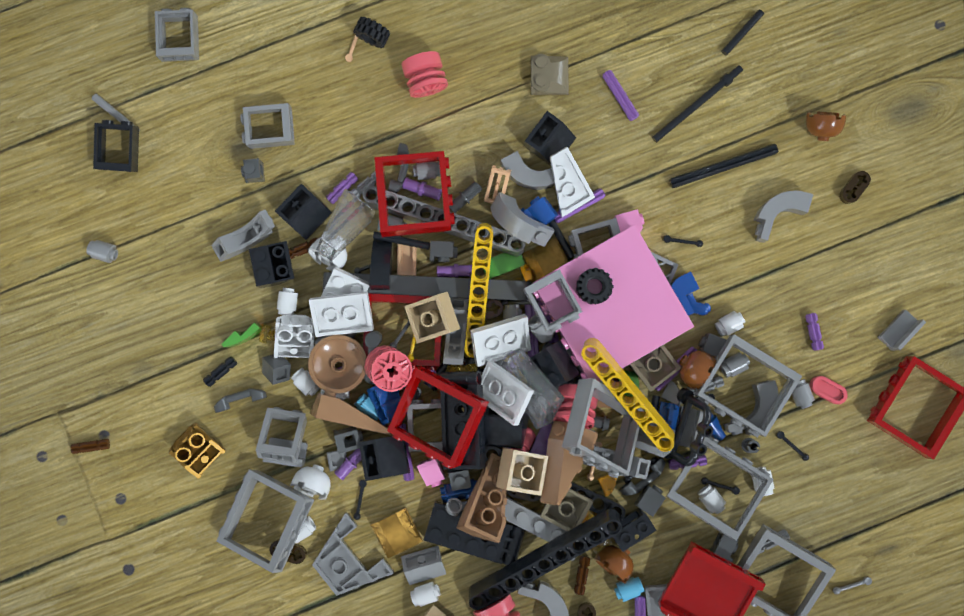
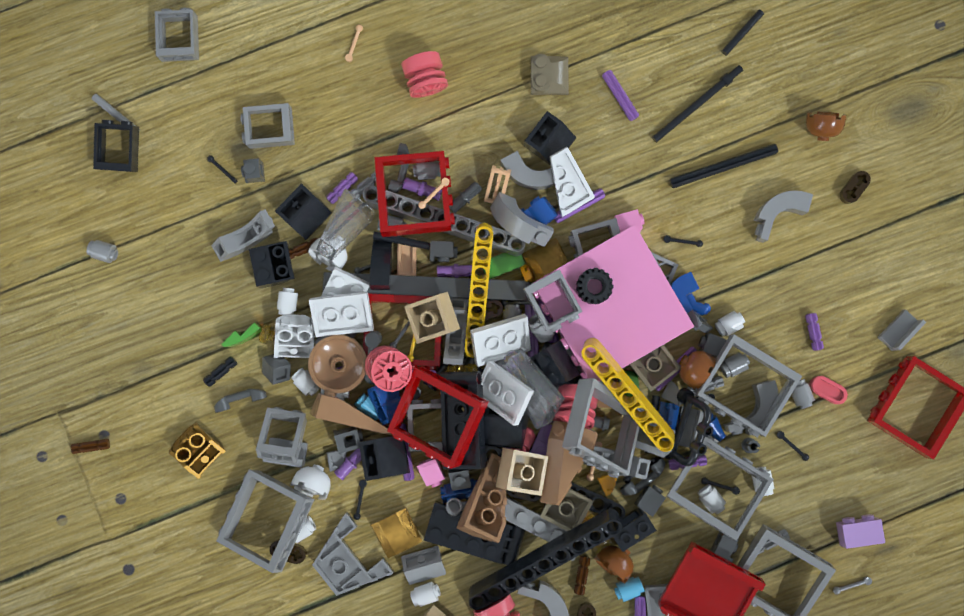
black tyre [353,17,390,48] -> none
black bar [548,219,574,260] -> none
none -> black hinge [207,155,238,184]
none -> light nougat hinge [418,178,449,209]
none -> dark grey plate [687,310,713,333]
none -> lavender brick [836,514,885,549]

